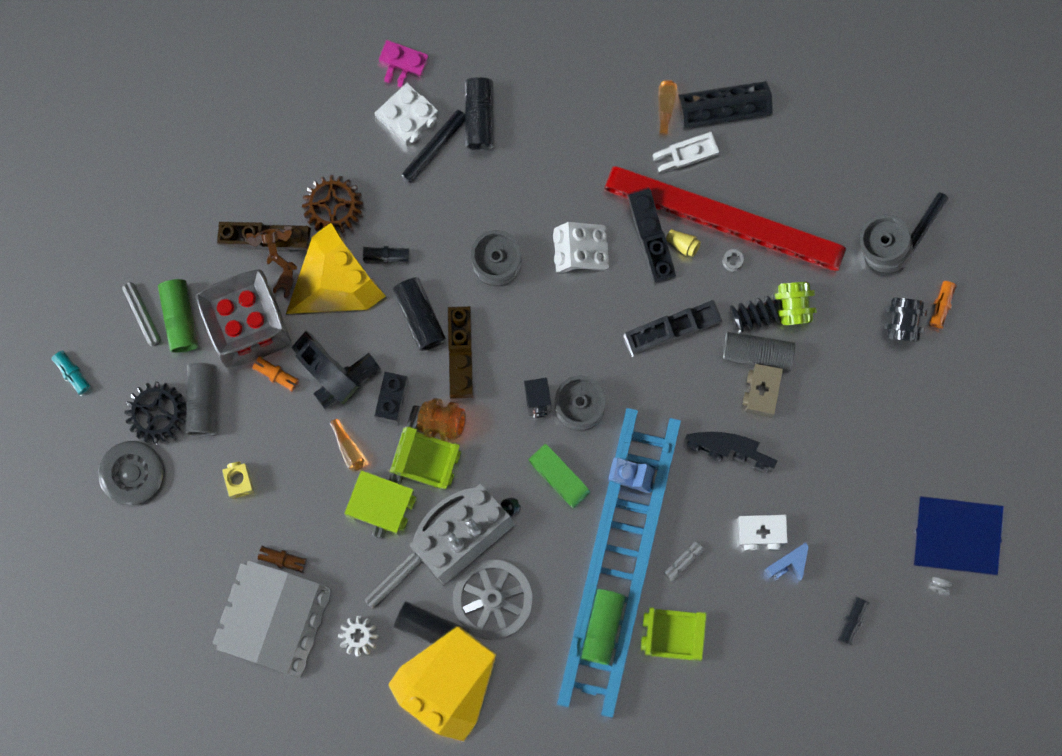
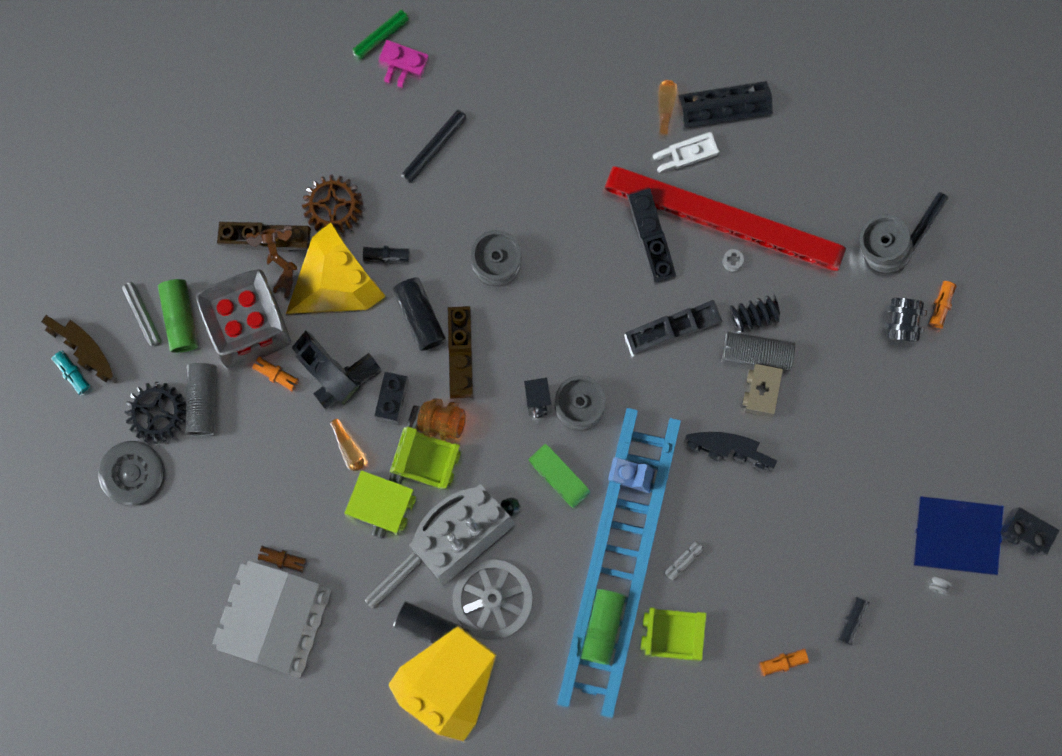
light yellow brick [222,462,255,499] -> none
white gear [338,616,379,657] -> none
white plate [375,83,439,146] -> none
black piece [465,77,494,150] -> none
white bracket [553,222,609,273] -> none
light yellow cone [666,229,701,257] -> none
white brick [737,515,787,550] -> none
medium blue slope [765,543,808,581] -> none
lime piece [774,281,817,325] -> none
none -> dark brown slope [41,315,117,383]
none -> green axle [353,10,409,59]
none -> orange pin [759,649,809,676]
none -> black brick [1000,507,1060,557]

